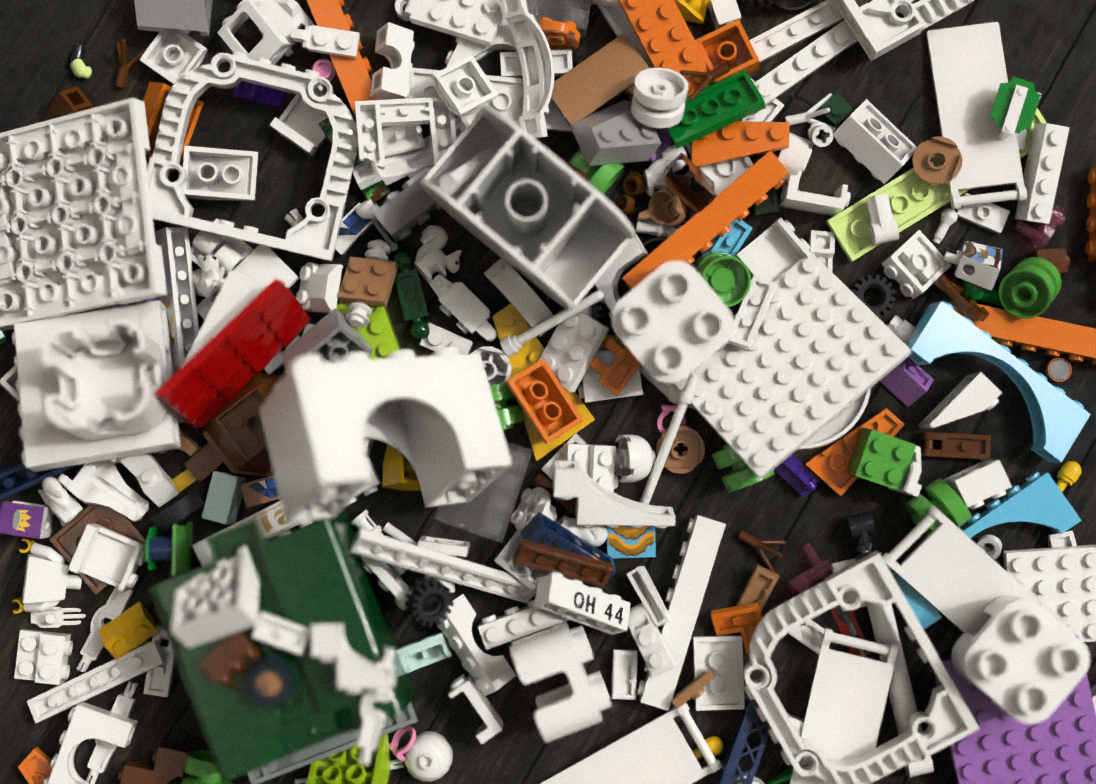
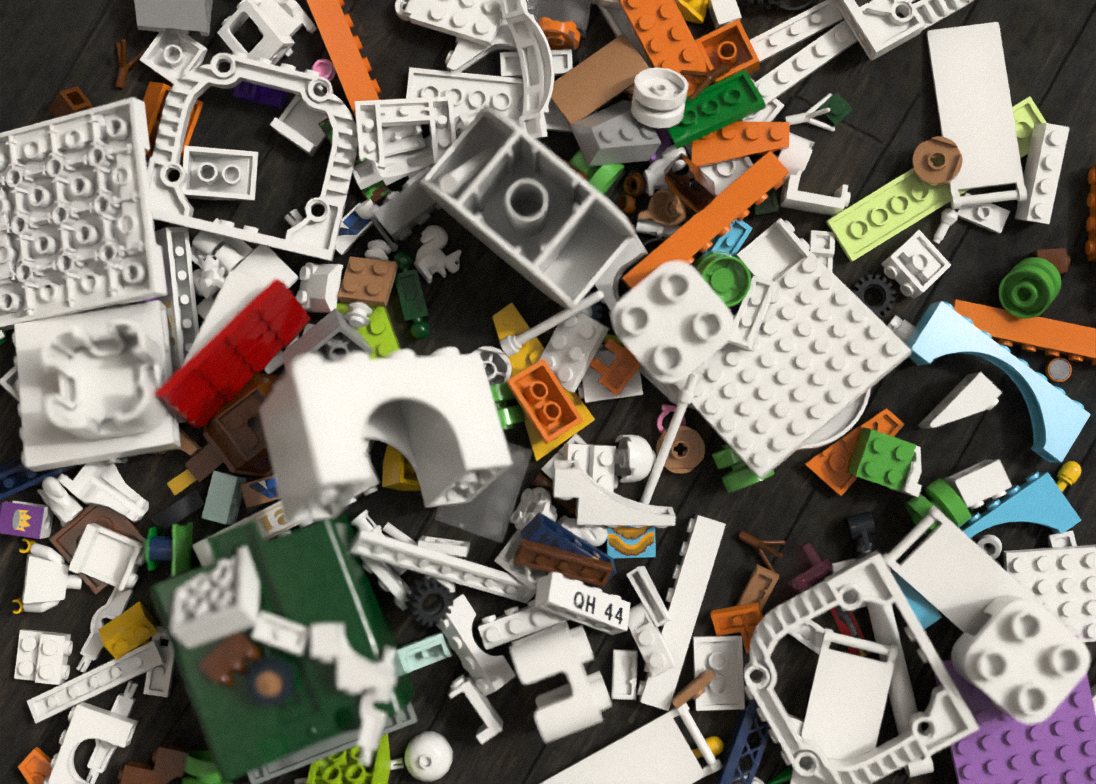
white piece [31,607,86,628] -> none
yellowish green arm [69,44,92,79] -> none
white arch [119,453,179,507] -> none
white hinge [290,25,360,58] -> none
white arch [370,22,415,100] -> none
bright pink piece [389,725,416,761] -> none
white plate [420,323,473,355] -> none
white hinge [429,274,497,342] -> none
white slope [432,55,498,116] -> none
white arch [484,258,554,337] -> none
dark purple hinge [774,454,820,497] -> none
white bush [807,121,833,147] -> none
white slope [833,99,917,184] -> none
white piece [866,194,899,245] -> none
medium lavender panel [879,357,934,406] -> none
reddish brown plate [921,432,991,459] -> none
reddish brown helmet [934,273,989,322] -> none
white torso [943,241,1003,291] -> none
green piece [962,280,1006,310] -> none
green piece [989,77,1041,151] -> none
clear pink piece [1014,204,1066,250] -> none

